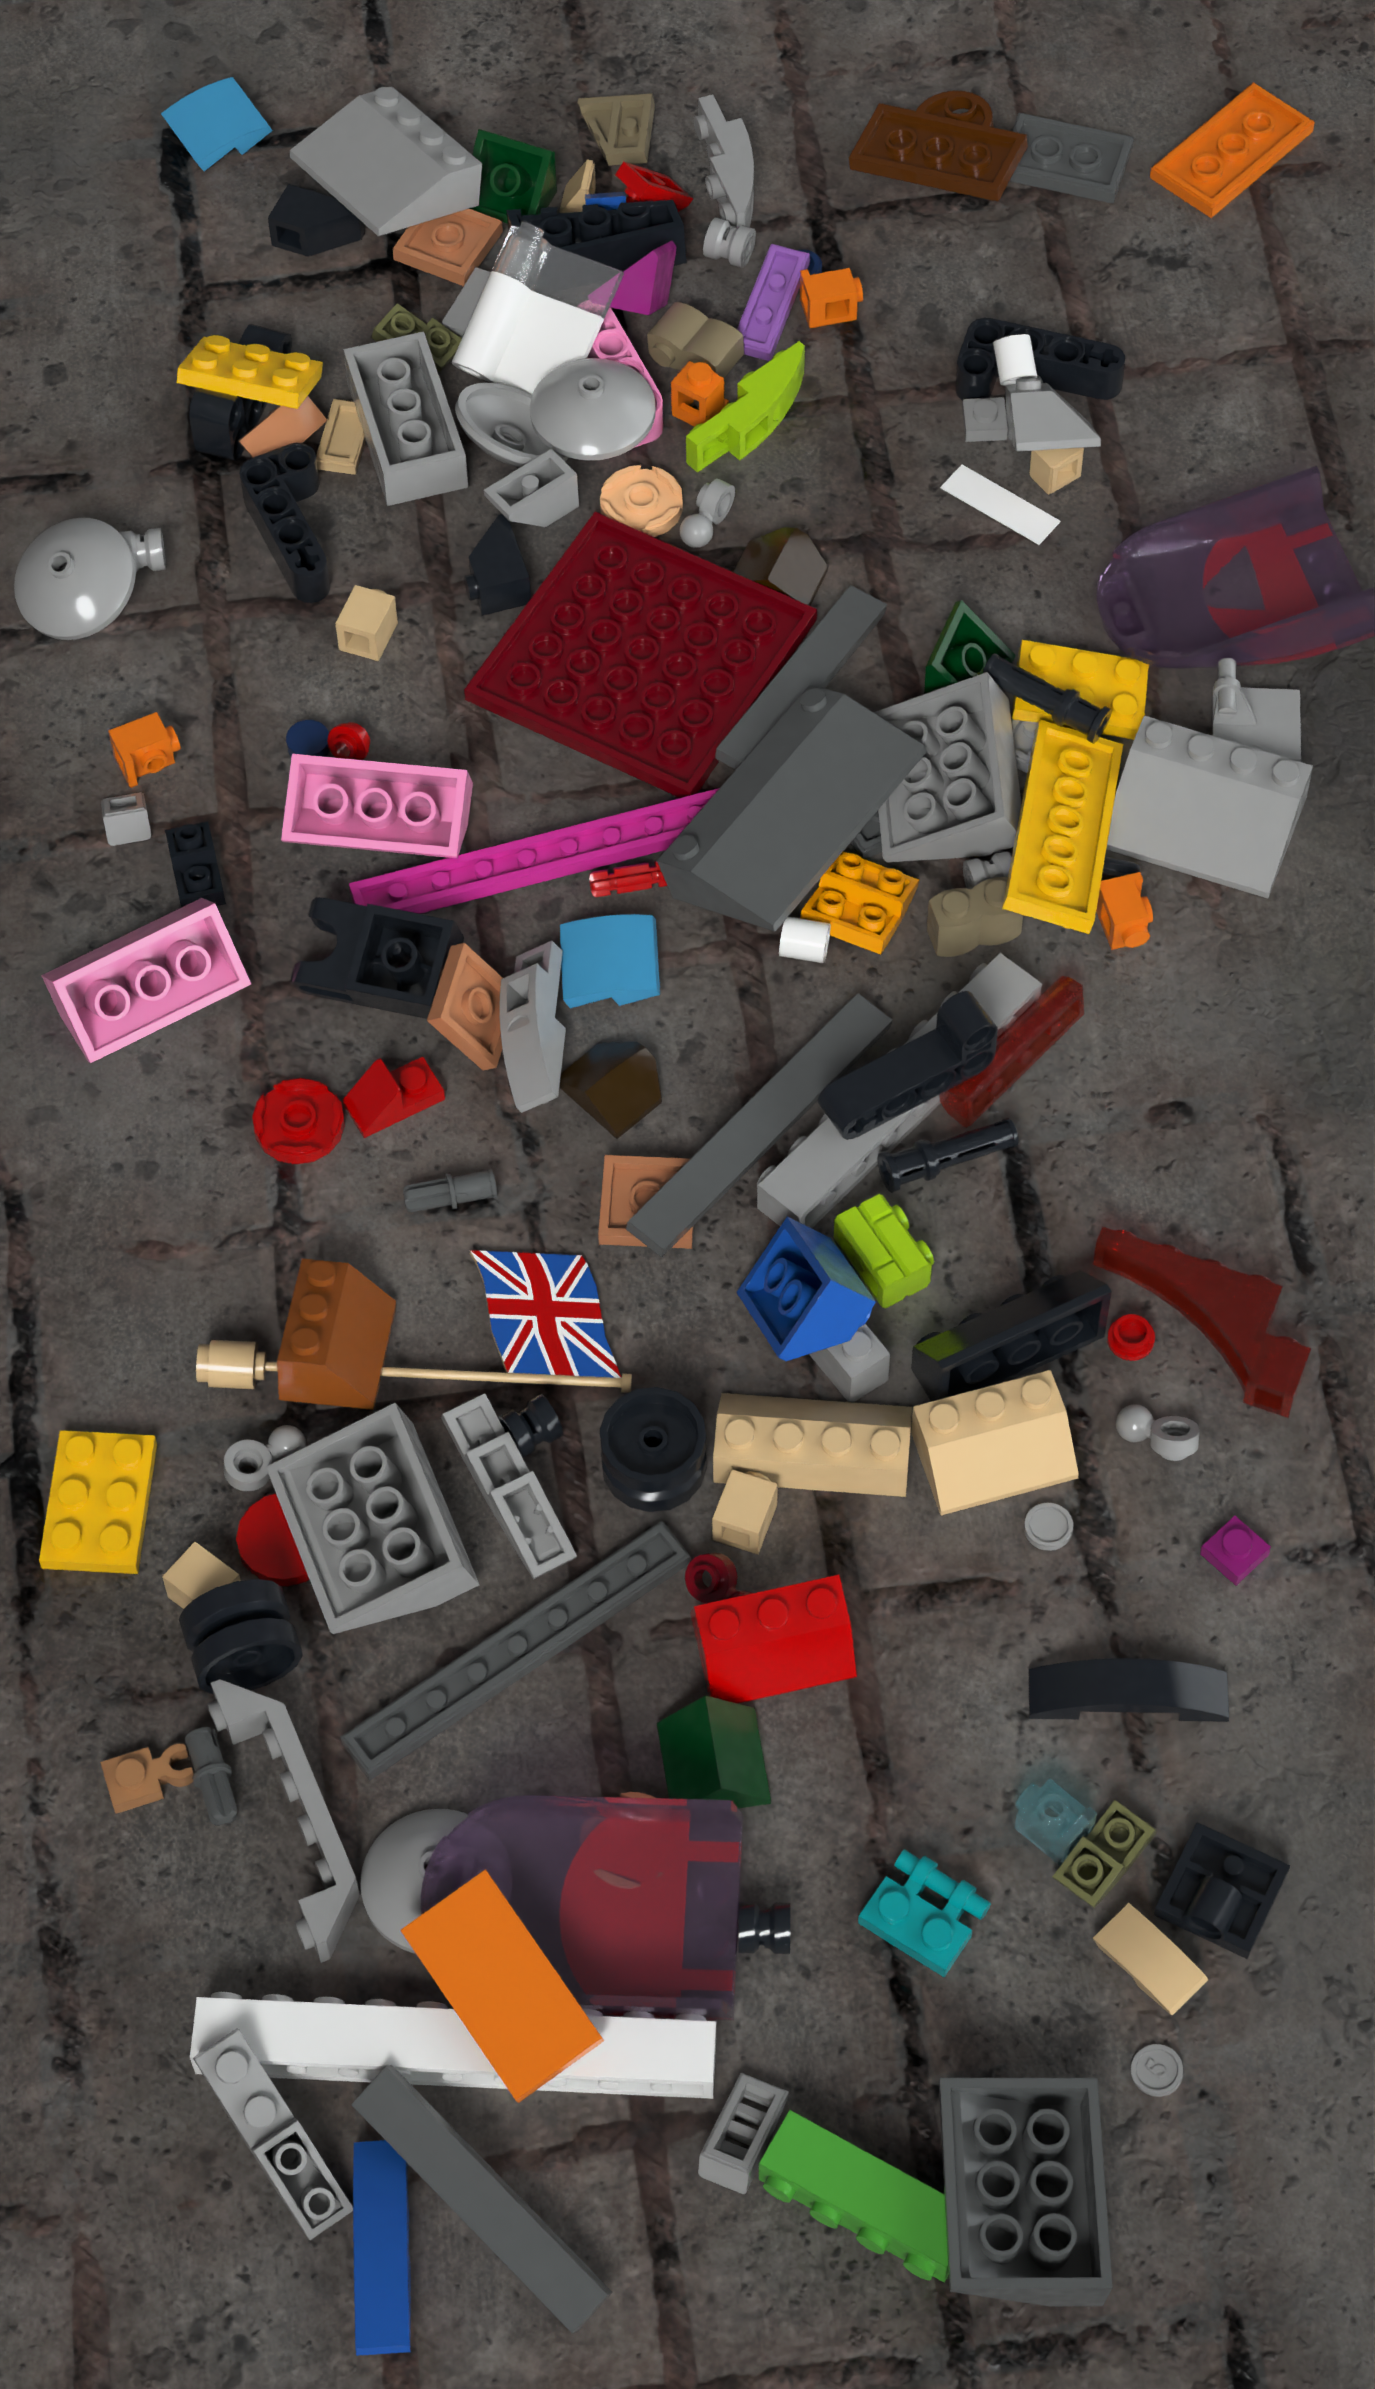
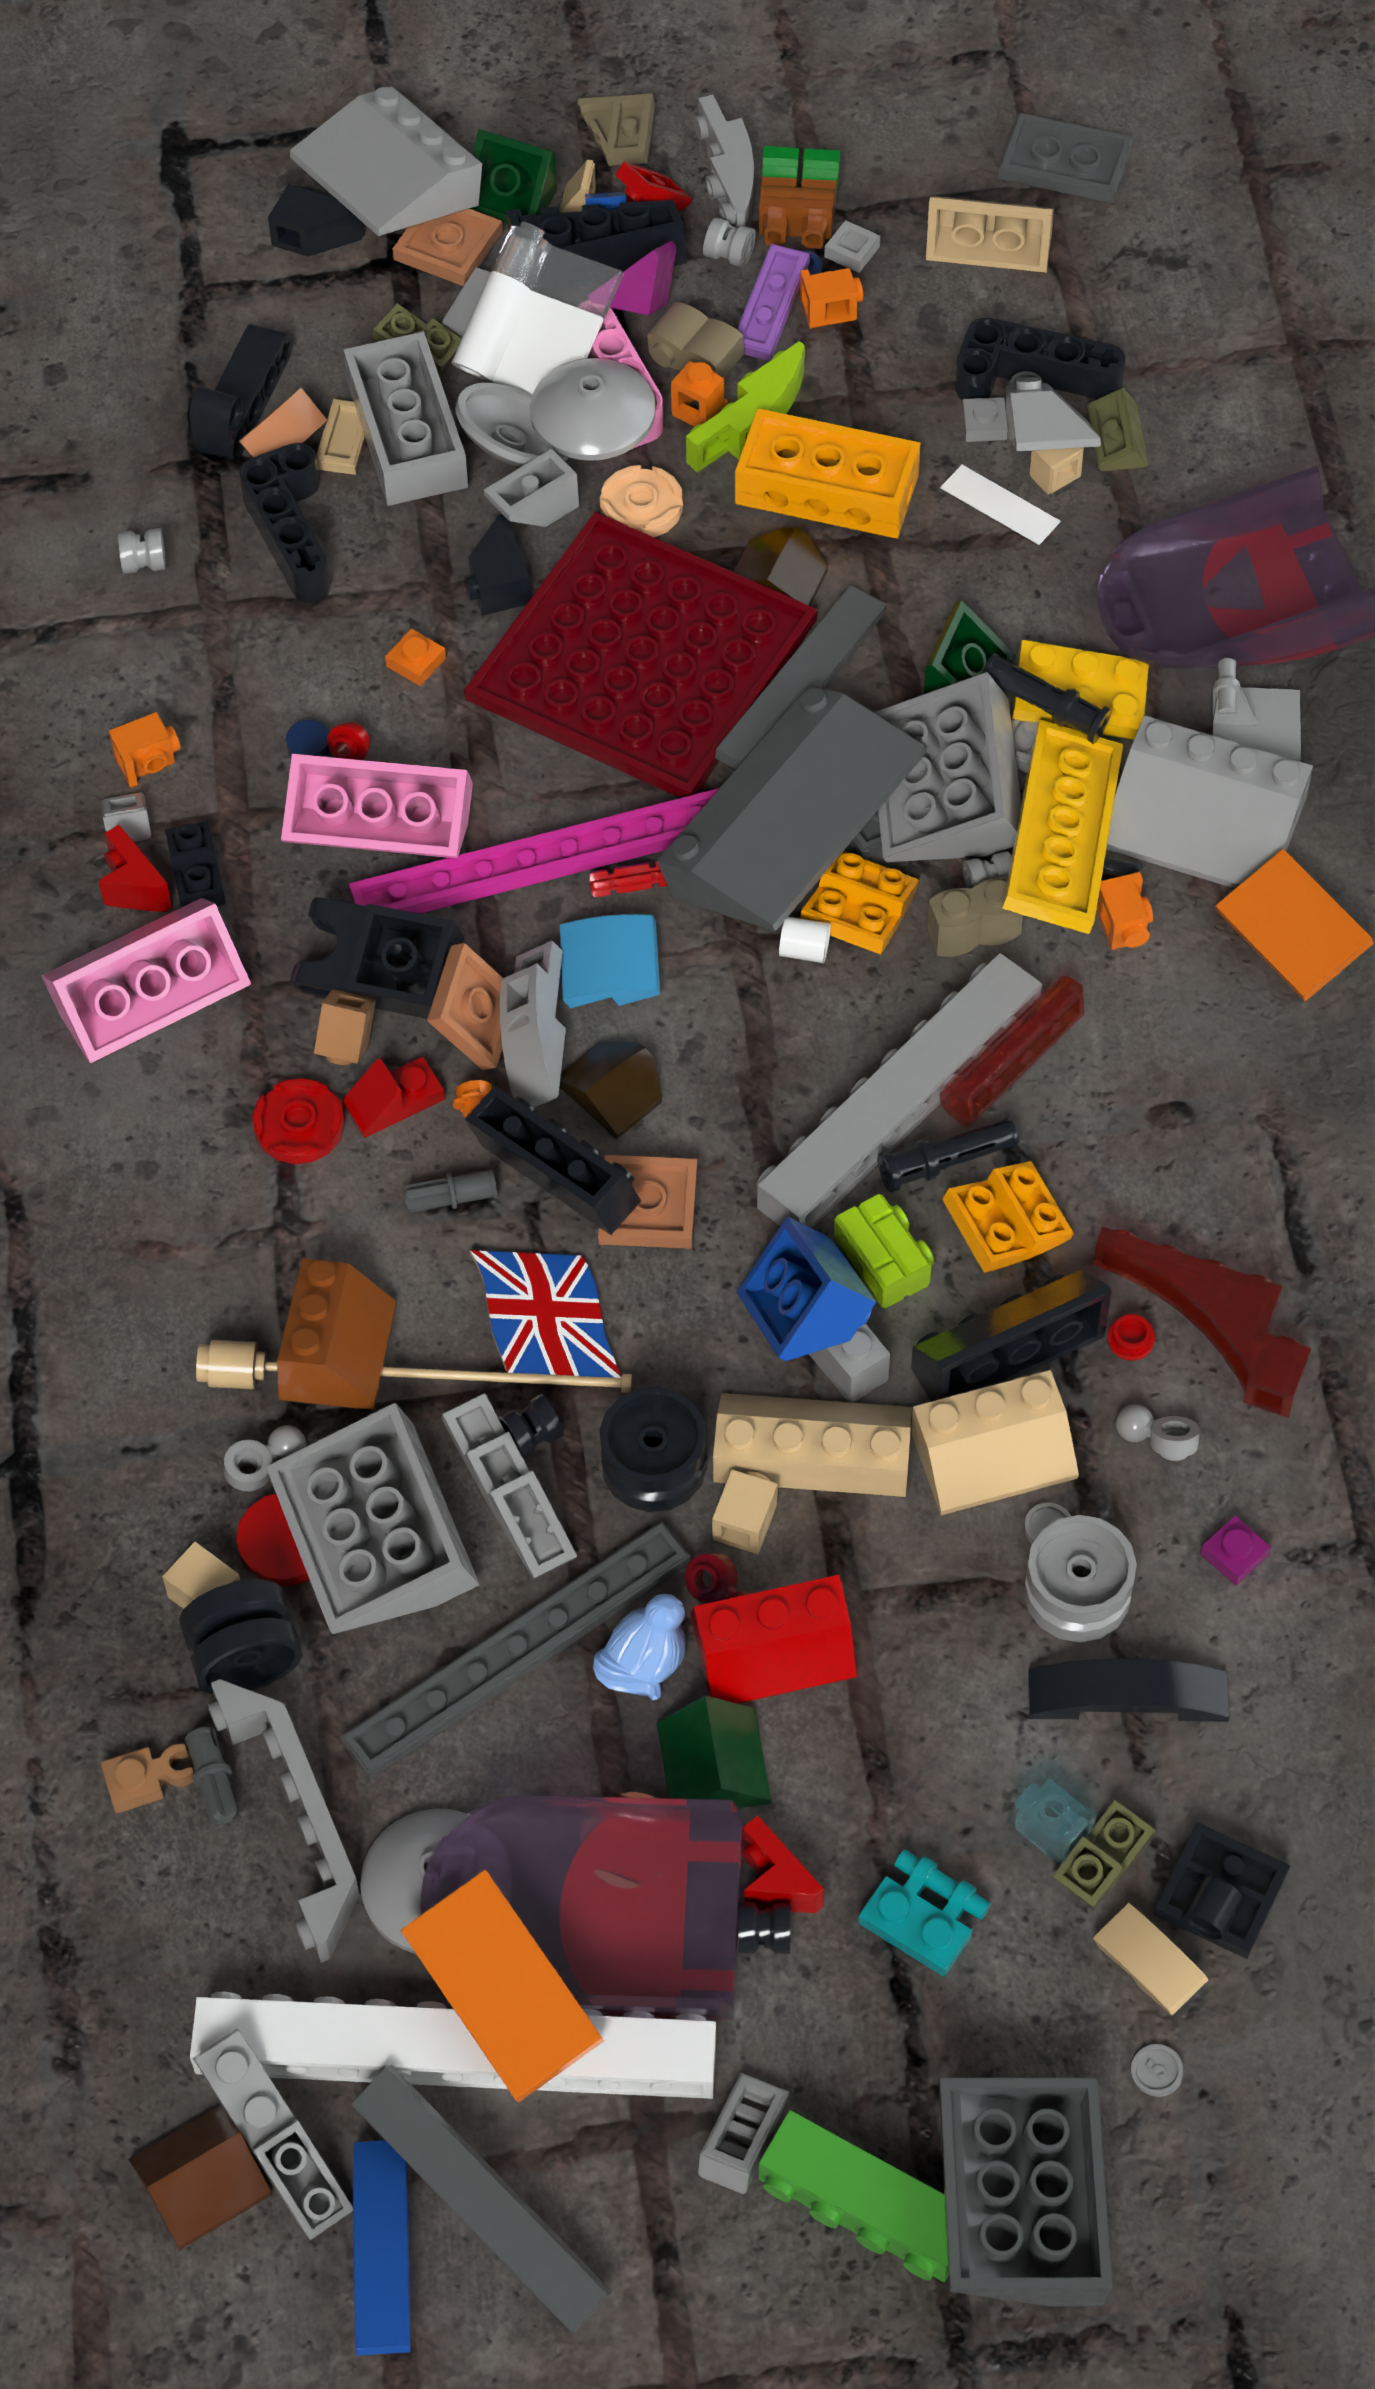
light grey dish [14,518,136,640] -> none
yellow plate [39,1430,157,1574] -> none
dark azure slope [161,77,273,171] -> none
yellow plate [177,335,323,409] -> none
tan brick [335,585,398,661] -> none
dark grey tile [626,993,893,1258] -> none
light grey plate [680,478,735,548] -> none
black beam [817,991,998,1140] -> none
reddish brown plate [849,91,1028,202] -> none
white beam [993,334,1037,386] -> none
orange tile [1150,82,1315,218] -> none
none -> red slope [99,825,172,913]
none -> reddish brown slope [129,2105,272,2250]
none -> medium nougat brick [314,989,376,1065]
none -> orange plate [385,628,446,686]
none -> orange plate [452,1080,492,1118]
none -> black brick [465,1086,641,1235]
none -> light blue hair [593,1594,687,1700]
none -> light orange brick [735,408,921,539]
none -> red slope [741,1815,824,1914]
none -> dark orange hips [759,146,840,249]
none -> light grey plate [824,220,880,273]
none -> tan slope [926,196,1054,273]
none -> light orange slope [942,1161,1074,1273]
none -> light grey wheel [1024,1515,1137,1643]
none -> olive slope [1087,387,1149,471]
none -> orange tile [1215,849,1373,1002]

